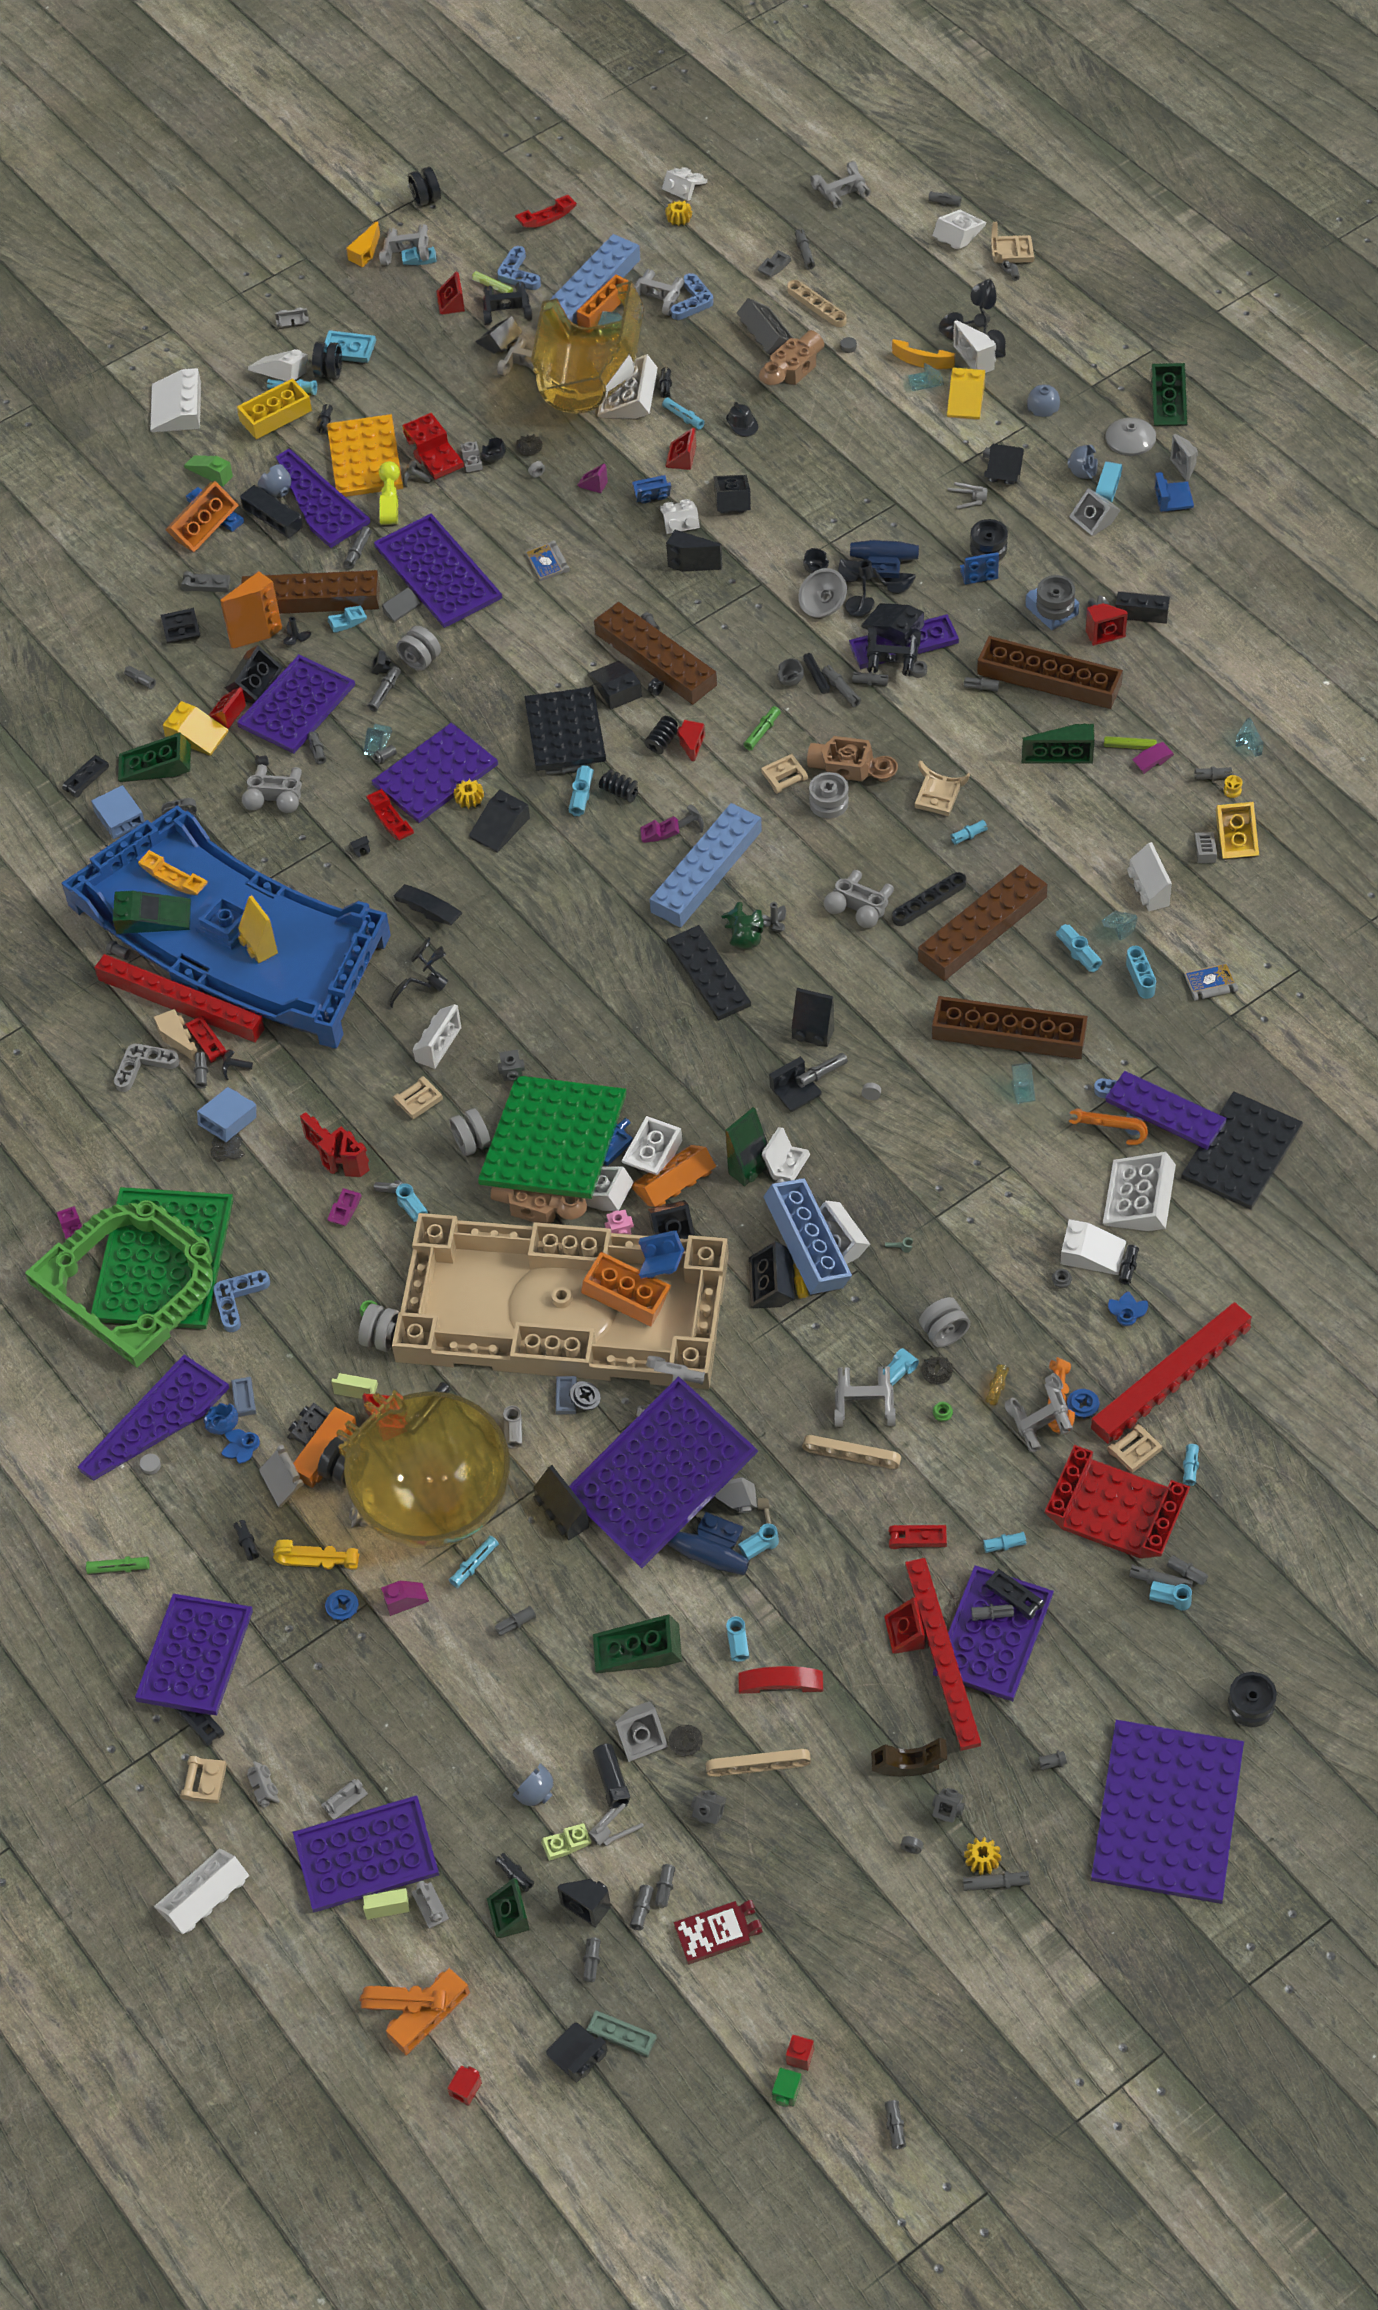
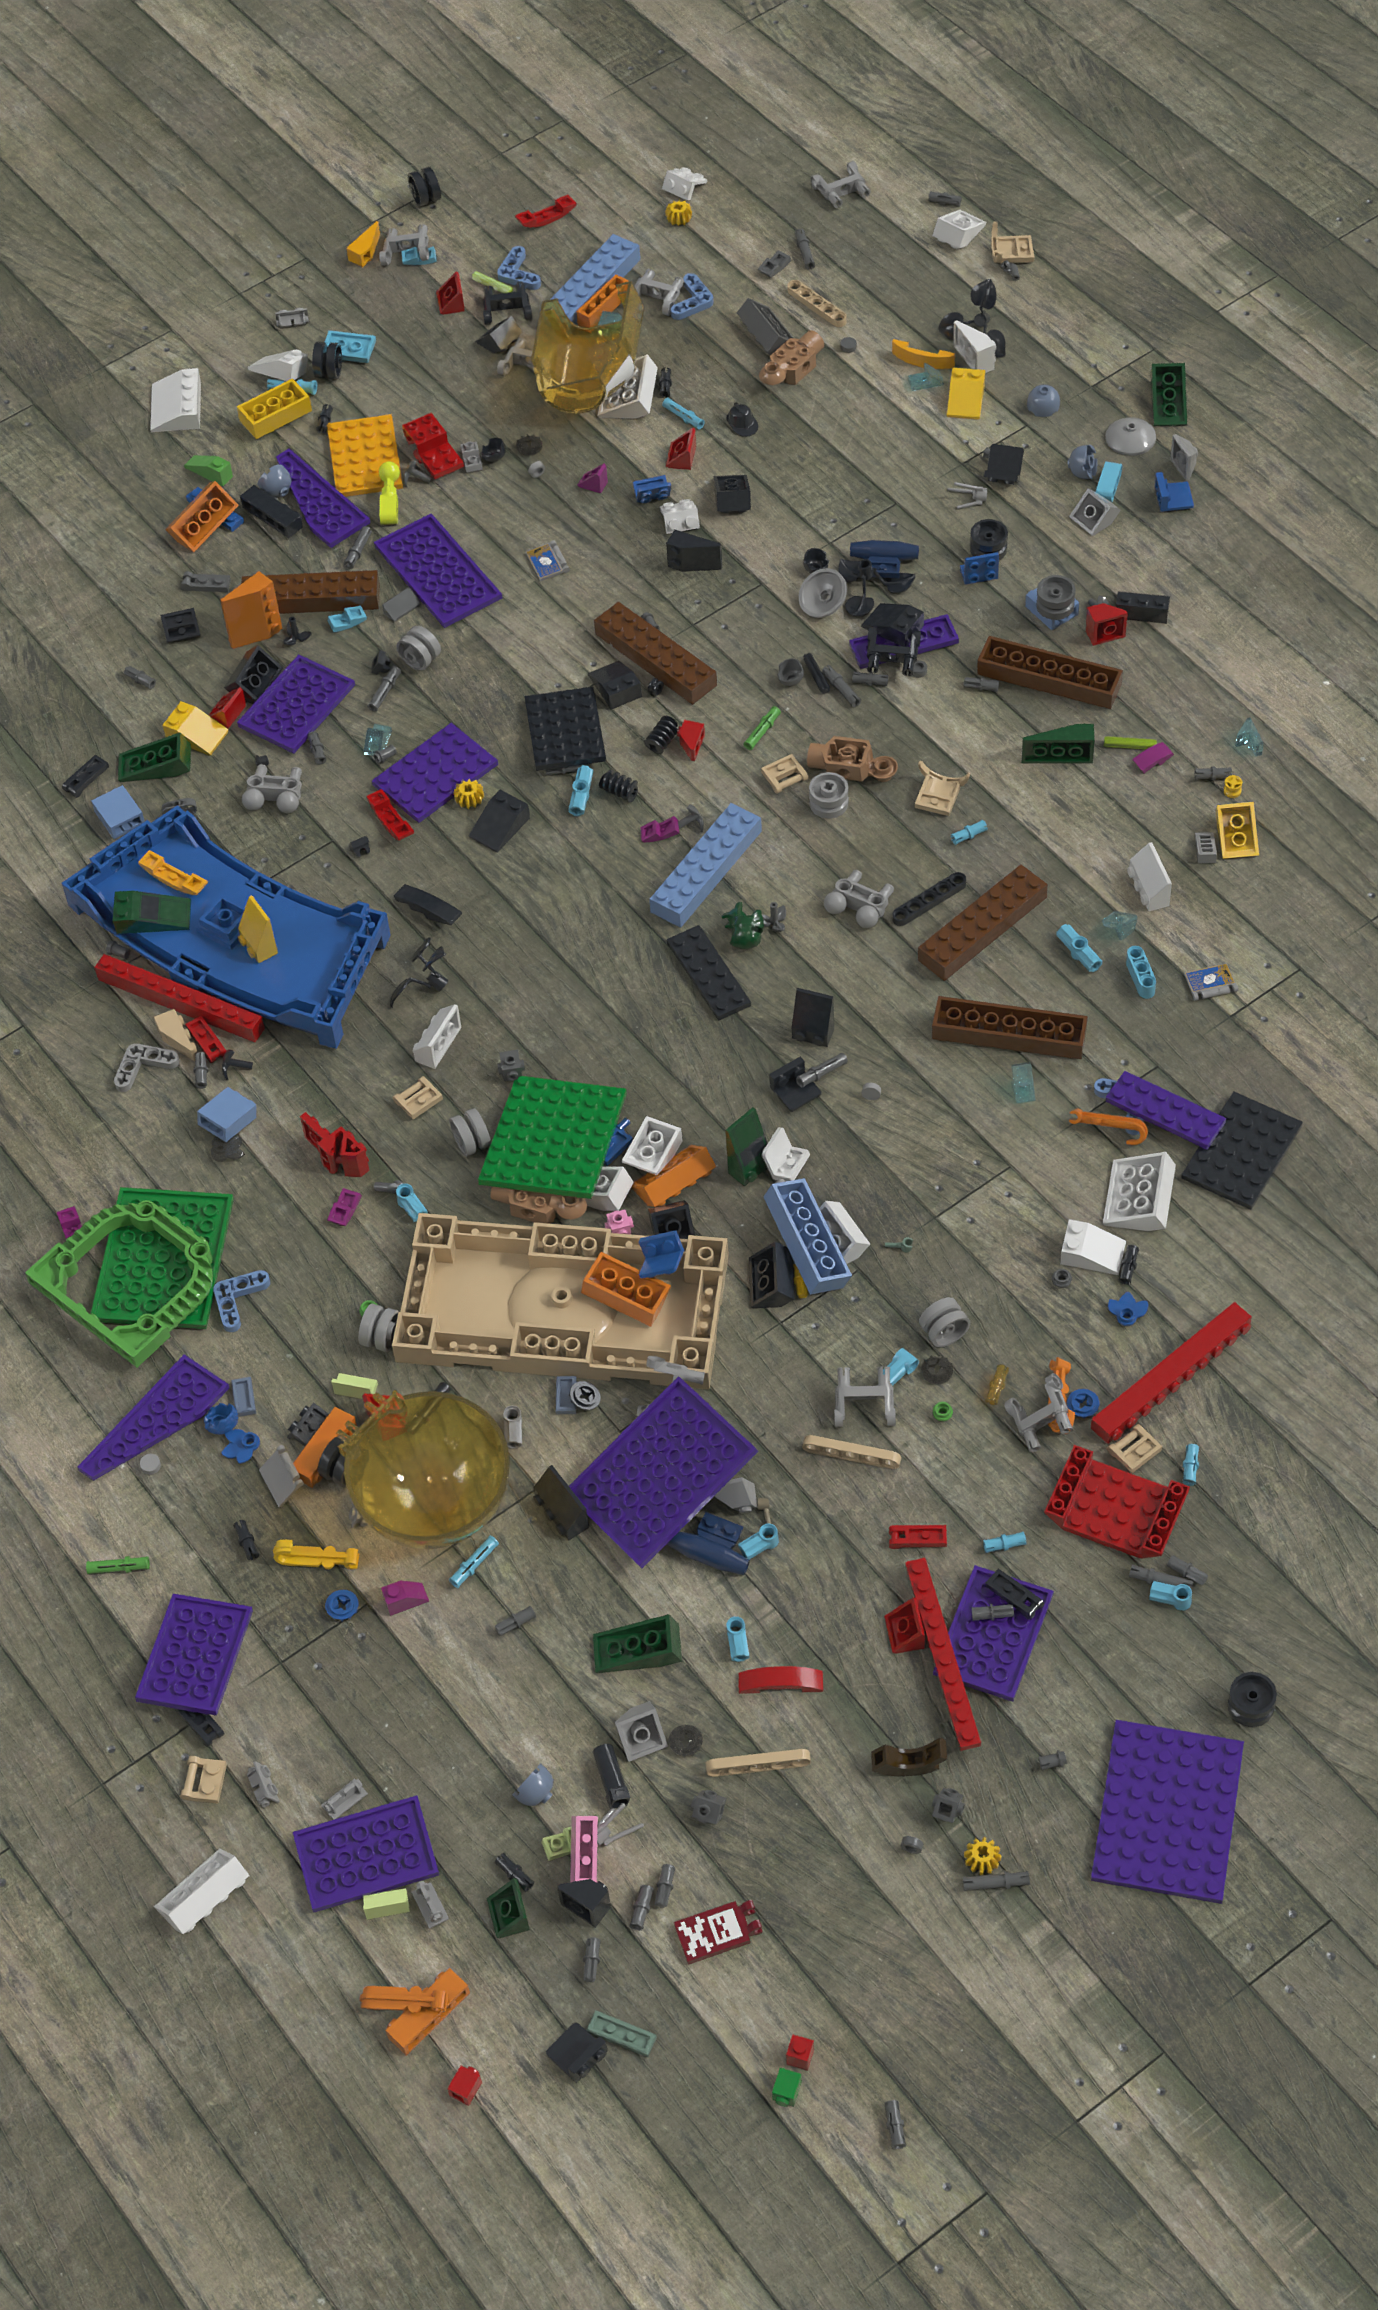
none -> bright pink brick [570,1816,598,1883]

